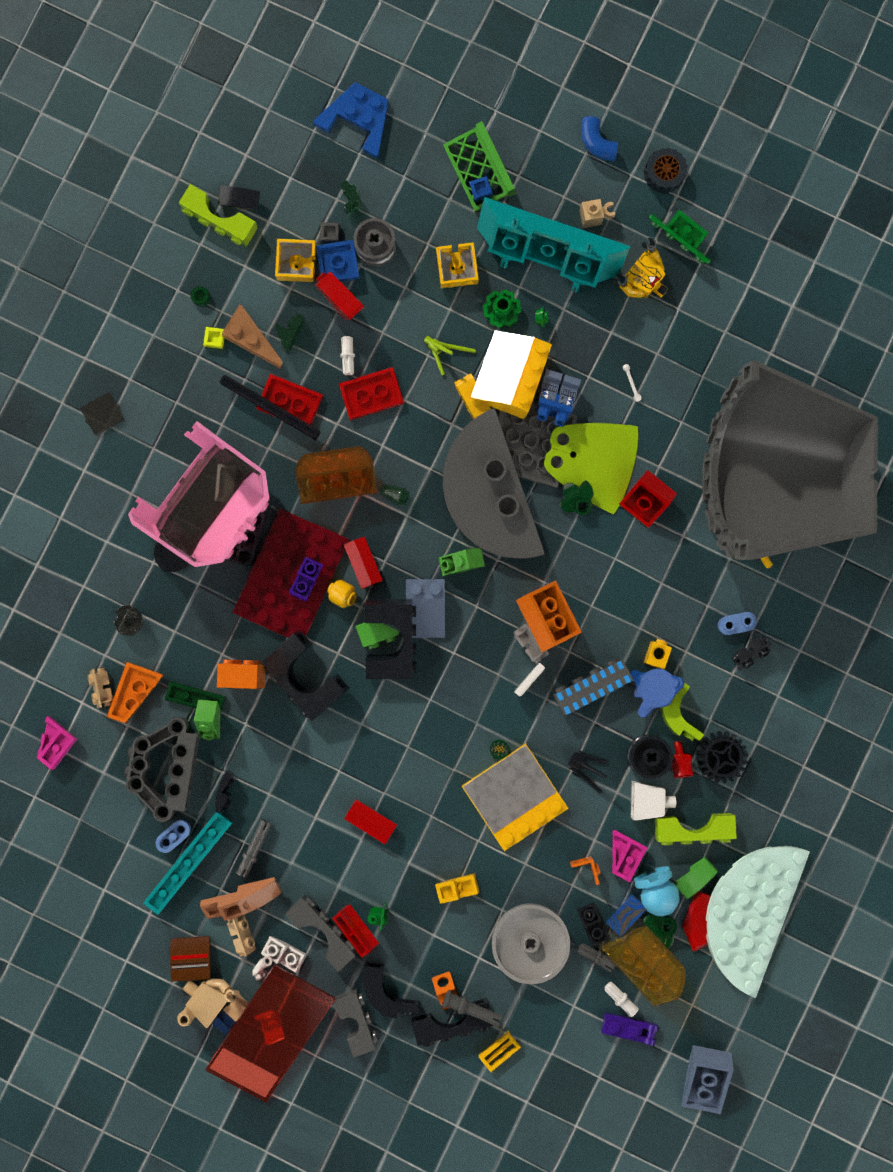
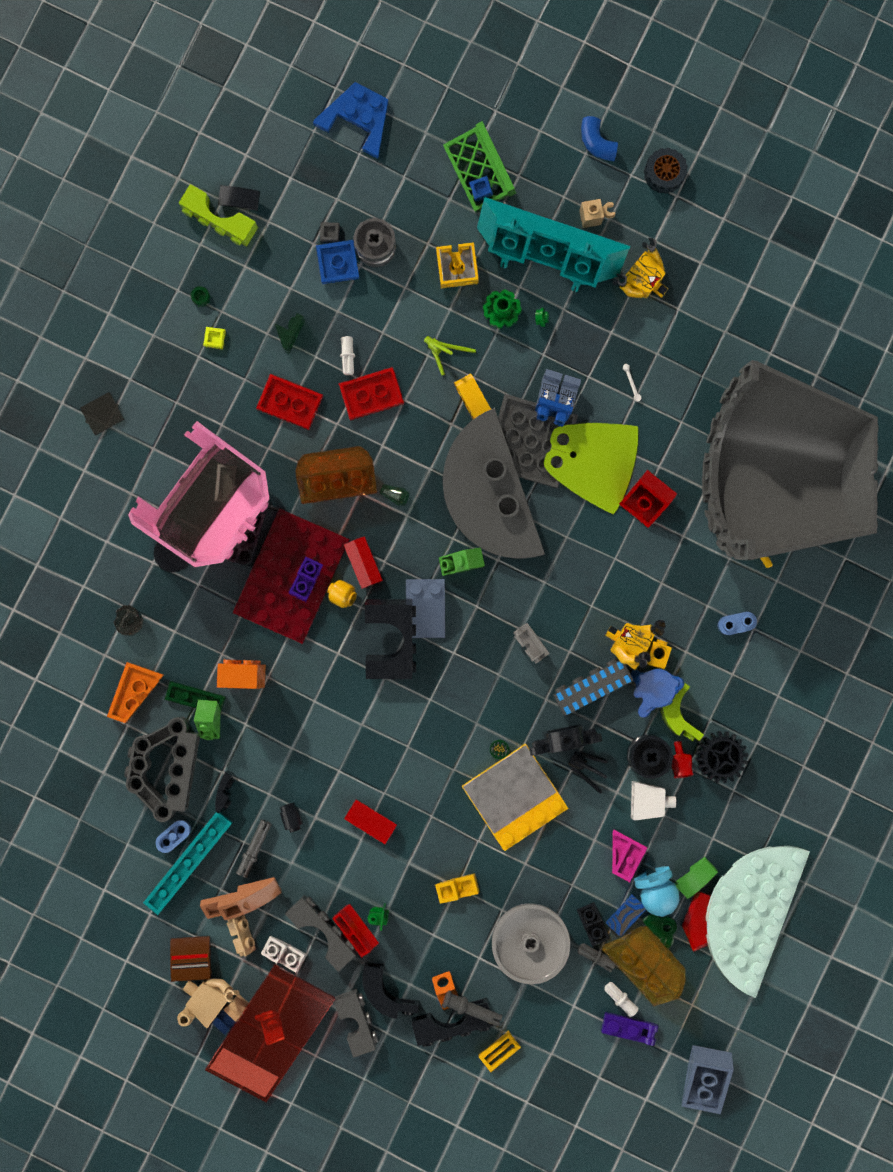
dark pink wing [37,716,77,770] -> none
tan hinge [88,667,113,708] -> none
black axle [220,375,321,440] -> none
medium nougat wing [222,304,283,369] -> none
white arm [252,956,272,980] -> none
black arch [262,630,350,721] -> none
piece [275,239,316,282] -> none
red slope [314,272,364,320] -> none
clear green bracket [340,180,362,215] -> none
bright green slope [355,623,400,650] -> none
slope [470,331,552,419] -> none
white tile [514,663,545,697] -> none
orange brick [516,581,582,652] -> none
dark green plate [558,480,594,515] -> none
orange bracket [570,856,601,885] -> none
green bracket [649,209,711,264] -> none
lime arch [654,813,737,845] -> none
black hinge [732,636,771,671] -> none
none -> black brick [279,802,304,833]
none -> black piece [529,724,603,756]
none -> yellow torso [605,620,666,670]

